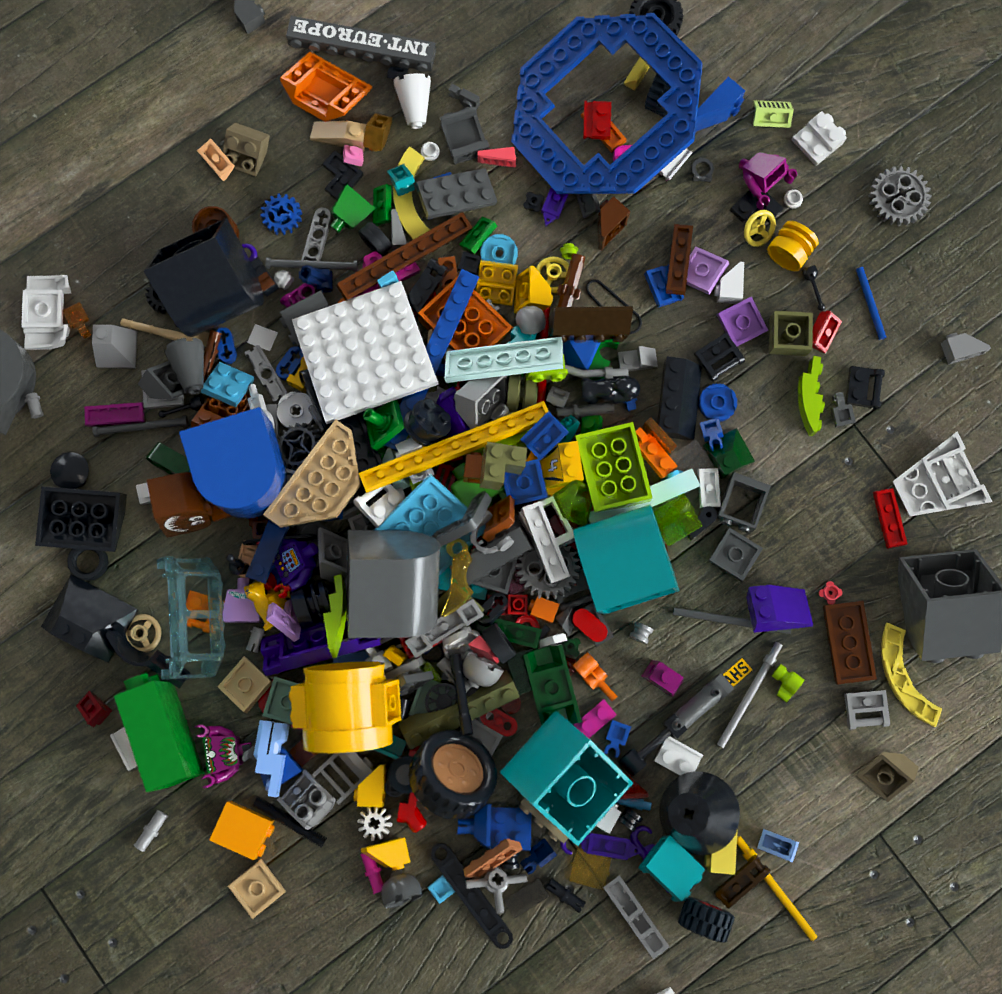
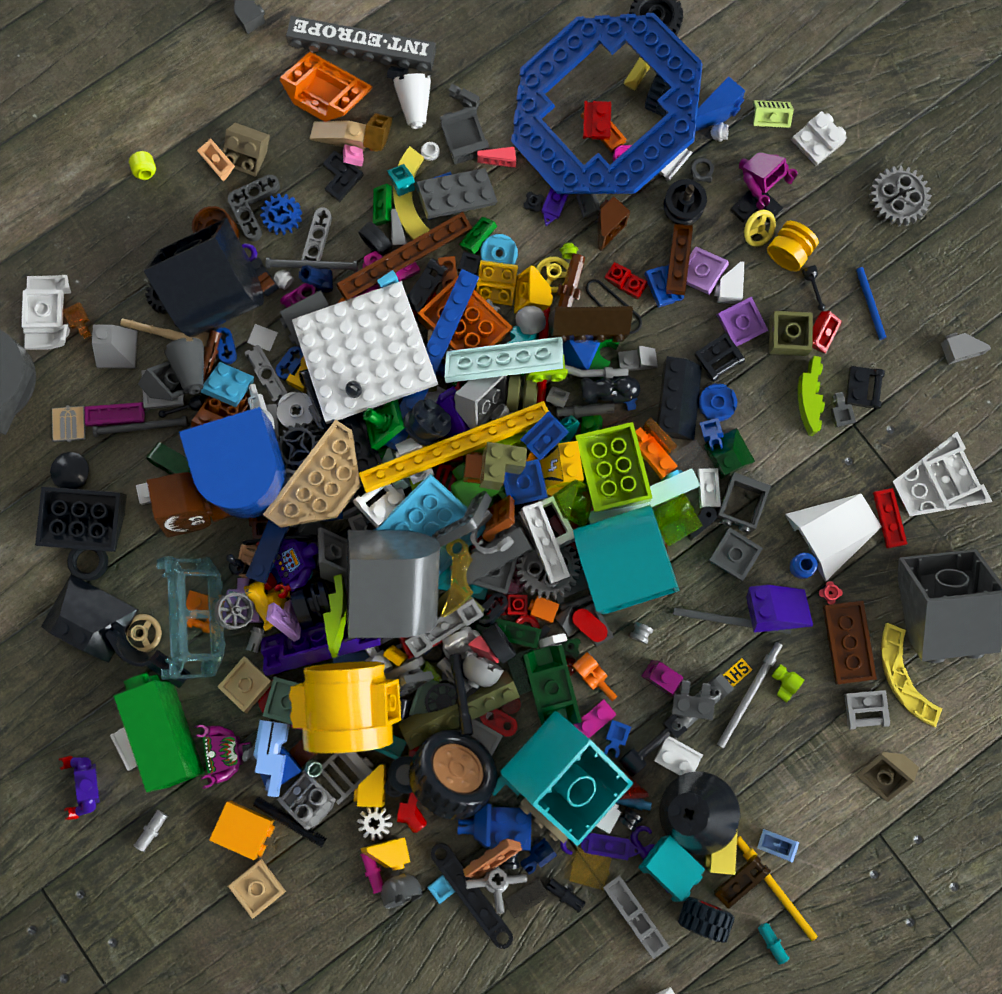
light grey pin [24,393,44,419] -> none
dark red slope [76,690,112,728] -> none
green torso [330,185,375,233] -> none
white plate [784,190,803,208] -> none
none -> piece [52,405,86,443]
none -> dark purple torso [59,756,100,820]
none -> neon yellow head [129,151,156,180]
none -> light grey wheel [214,593,254,630]
none -> dark grey beam [228,175,280,242]
none -> sand green hinge [305,760,323,778]
none -> black hinge [345,381,362,398]
none -> teal panel [493,774,520,796]
none -> red slope [604,262,648,300]
none -> black wheel [663,179,707,225]
none -> dark grey plate [672,680,715,720]
none -> white plate [710,122,728,142]
none -> teal axle [758,922,789,965]
none -> white wedge [785,494,882,582]
none -> blue head [790,553,818,579]

